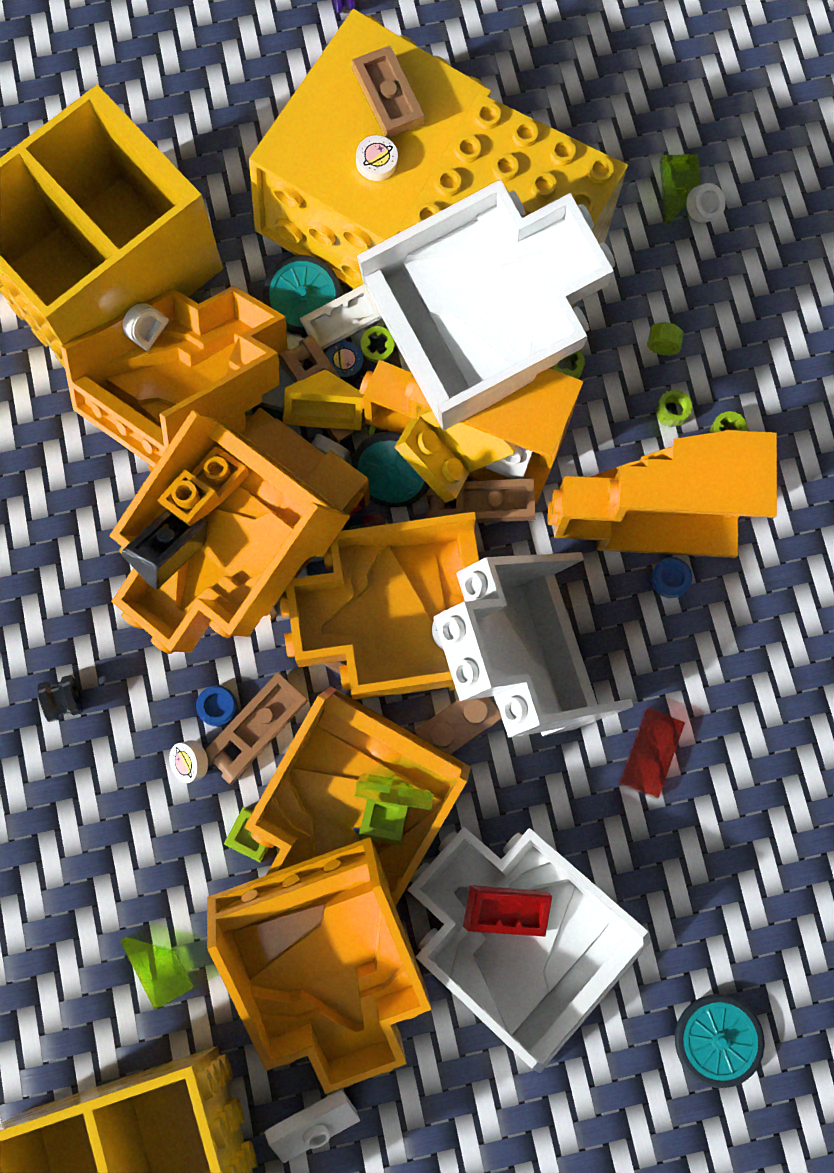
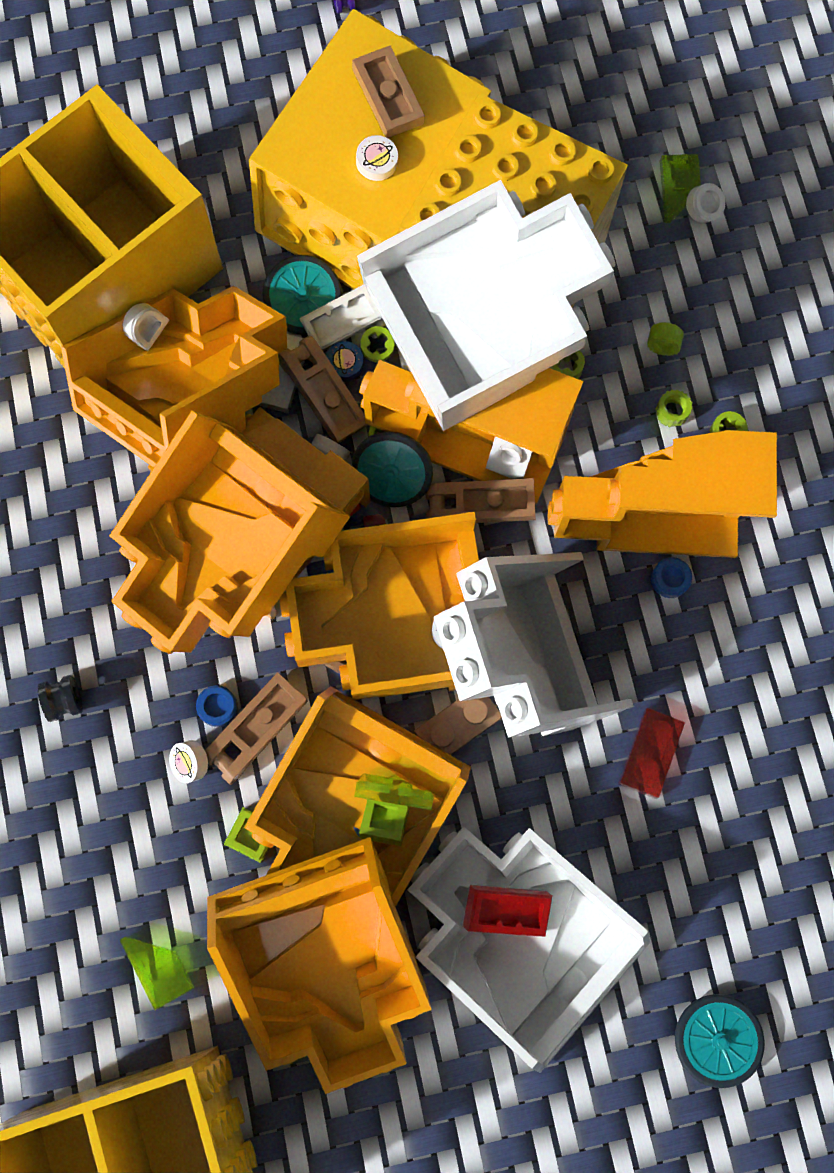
black slope [122,509,208,590] -> none
light orange slope [157,445,250,526] -> none
white plate [264,1089,360,1163] -> none
yellow slope [283,369,363,430] -> none
yellow bracket [394,409,517,503] -> none

